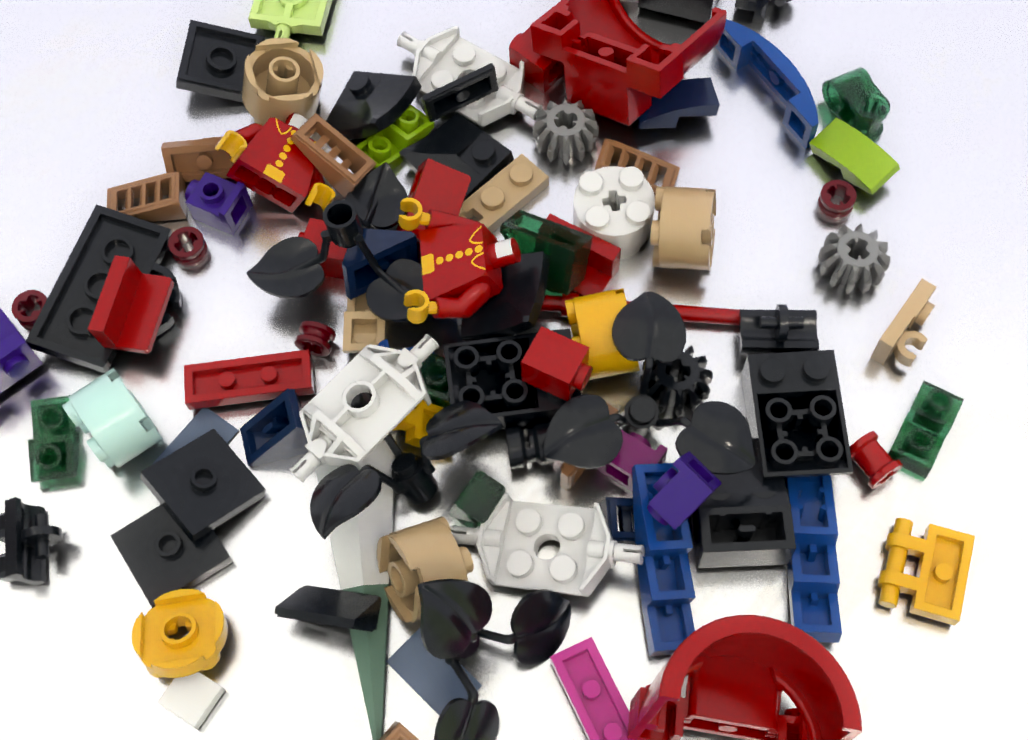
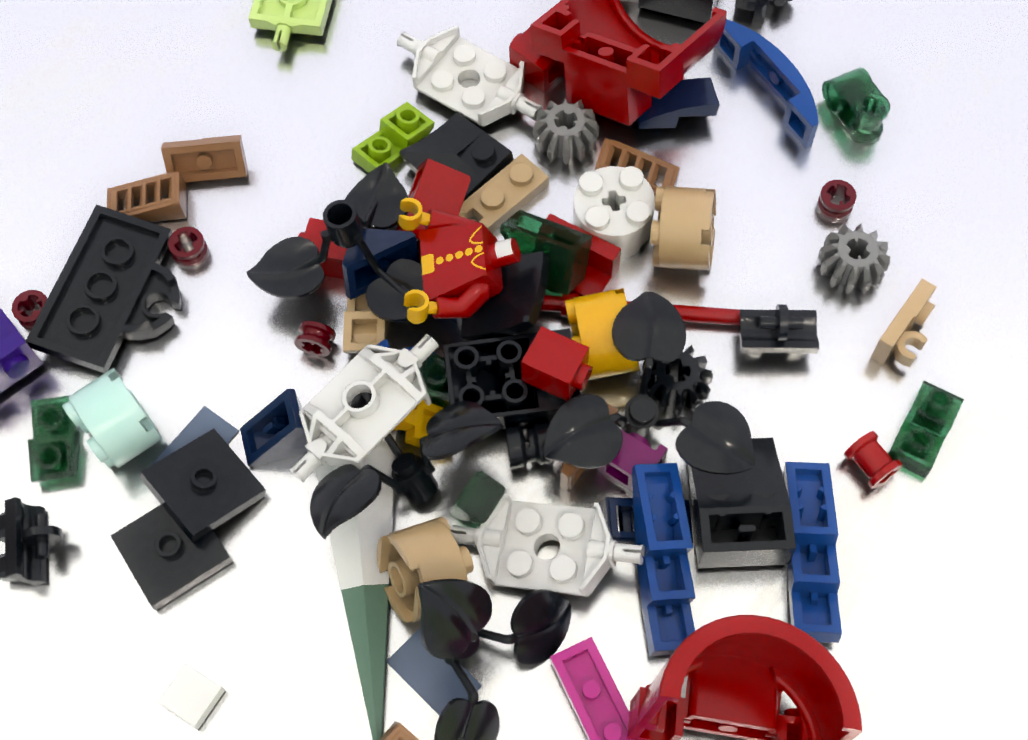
red panel [87,255,174,354] -> none
yellow plate [132,589,228,678] -> none
black plate [176,20,265,102] -> none
red plate [184,349,315,410] -> none
dark purple brick [185,172,253,235] -> none
red torso [215,113,336,213] -> none
tan brick [242,38,324,126] -> none
black slope [274,585,381,632] -> none
medium nougat slope [291,113,377,198] -> none
black plate [326,71,422,140] -> none
black slope [419,63,499,122] -> none
dark purple brick [647,451,722,530] -> none
black slope [741,350,854,479] -> none
lime slope [809,117,900,195] -> none
yellow plate [877,518,975,626] -> none

